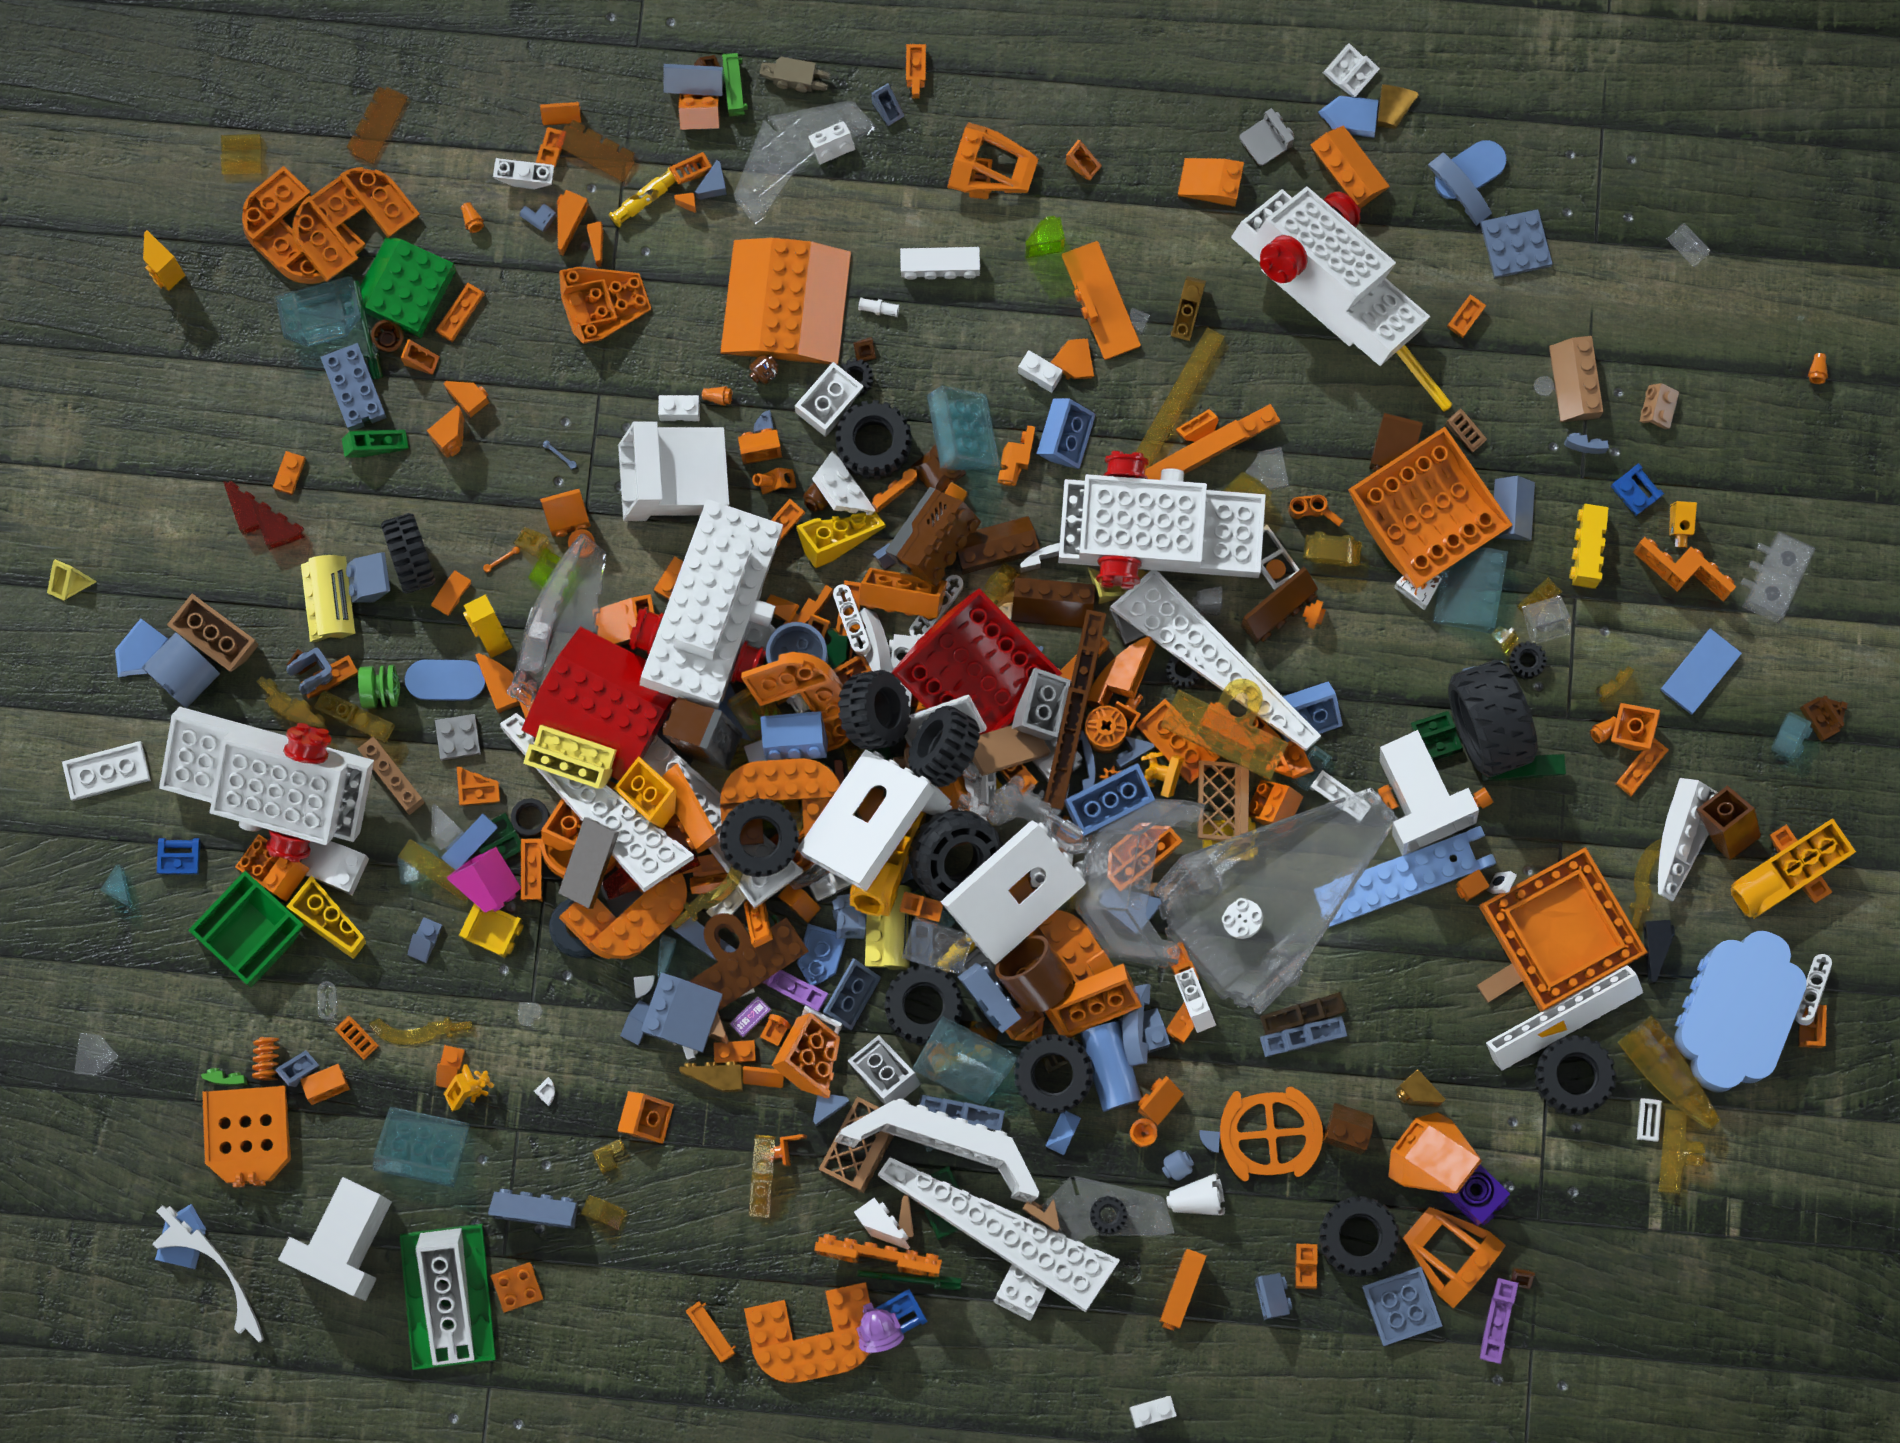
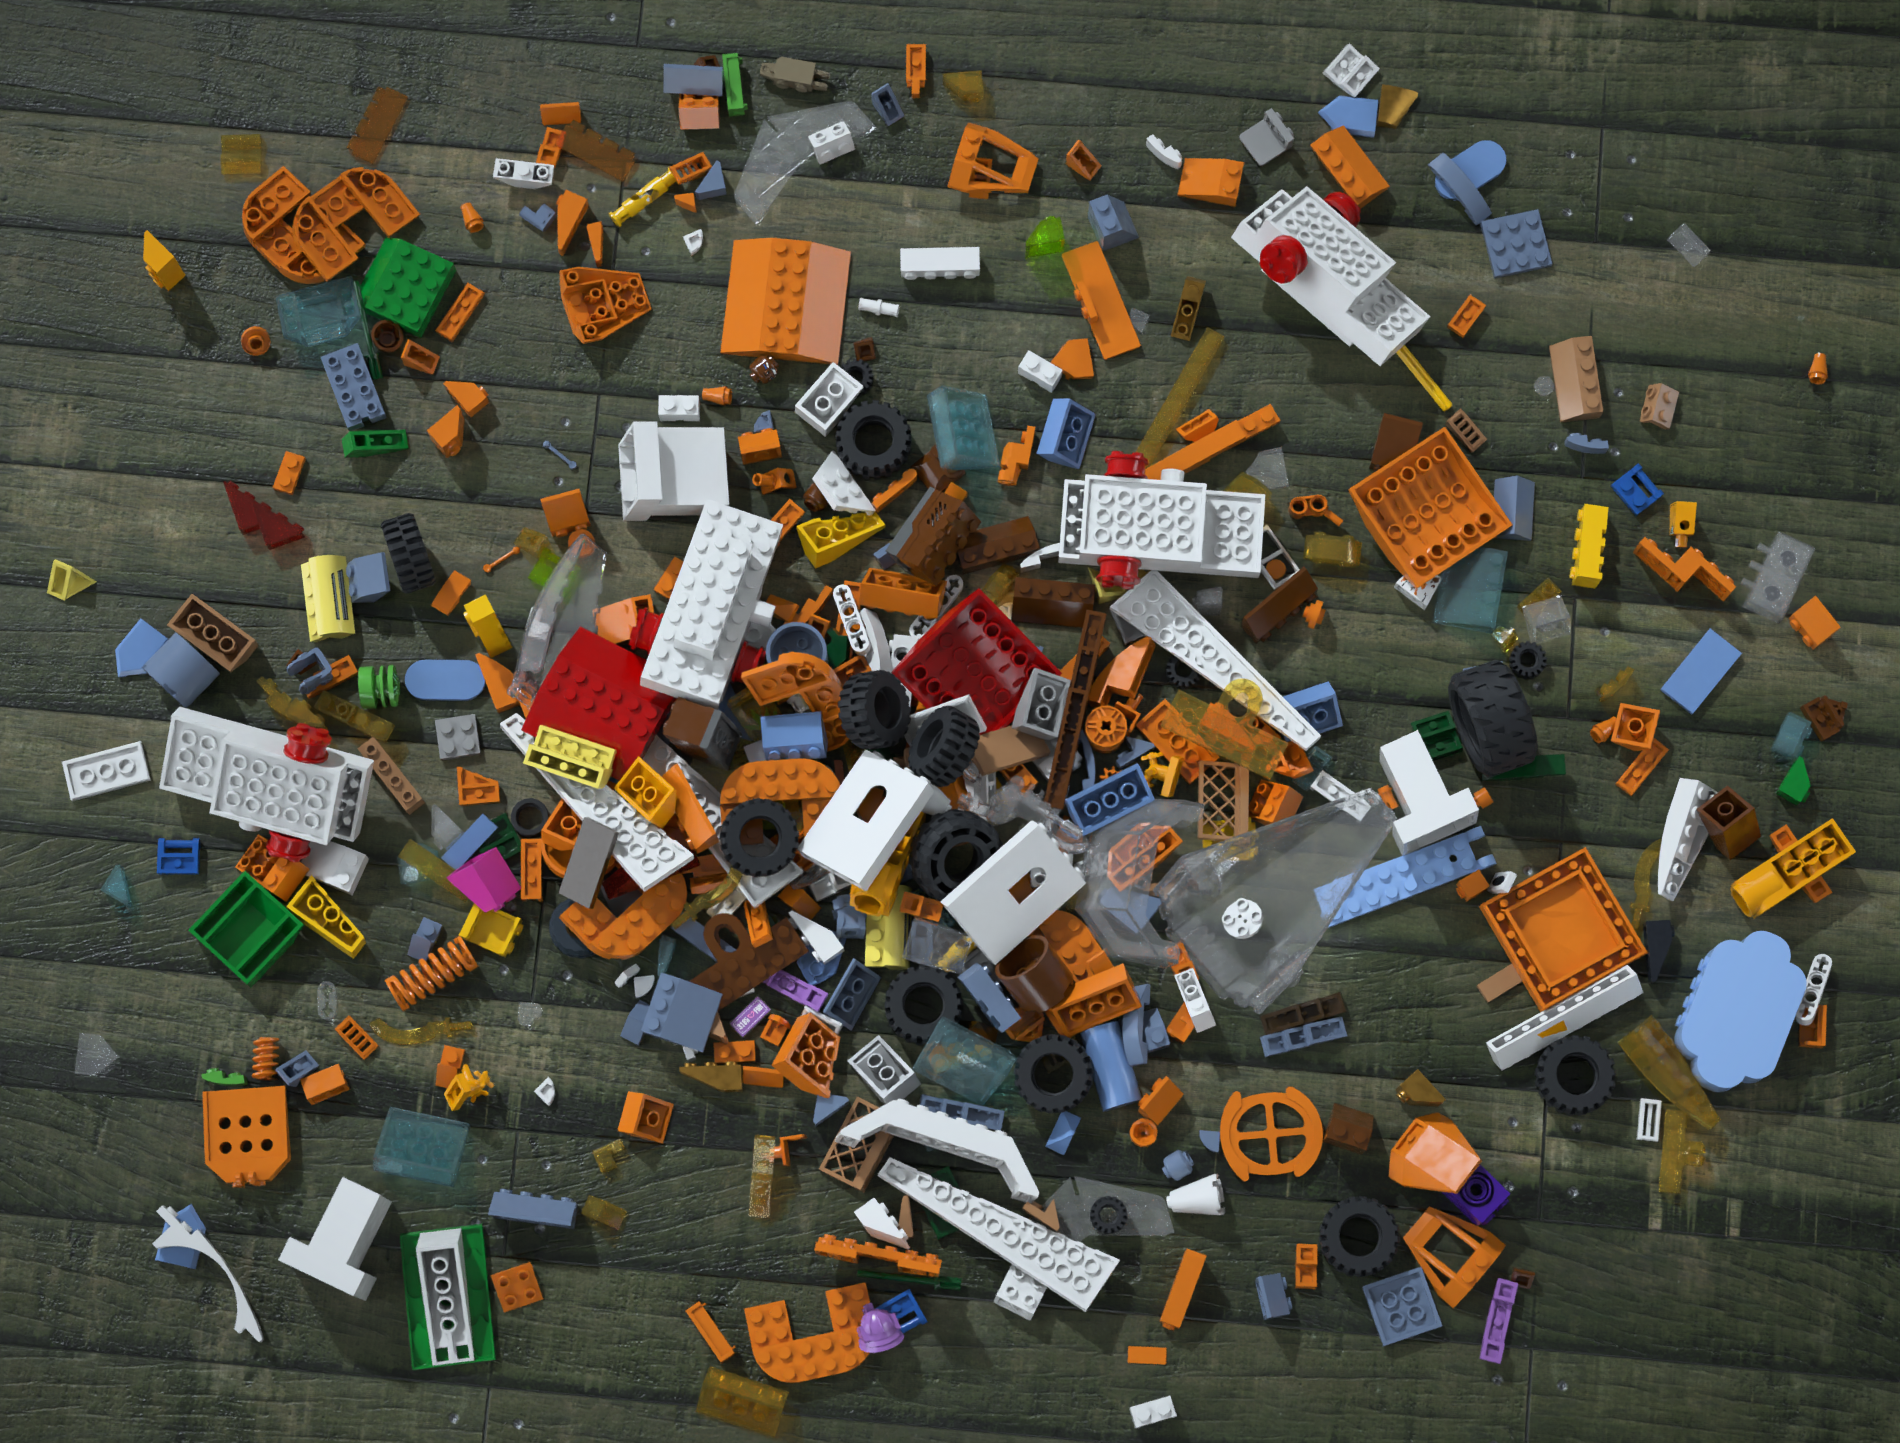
none -> orange plate [241,326,271,356]
none -> orange piece [385,936,479,1011]
none -> white tile [614,964,640,988]
none -> white tile [683,229,703,256]
none -> clear yellow slope [696,1366,789,1438]
none -> white slope [789,911,844,965]
none -> clear yellow slope [943,70,984,103]
none -> sand blue slope [1088,195,1139,252]
none -> orange sticker [1128,1346,1167,1365]
none -> white slope [1146,135,1182,169]
none -> green slope [1775,756,1811,806]
none -> orange slope [1788,596,1841,650]

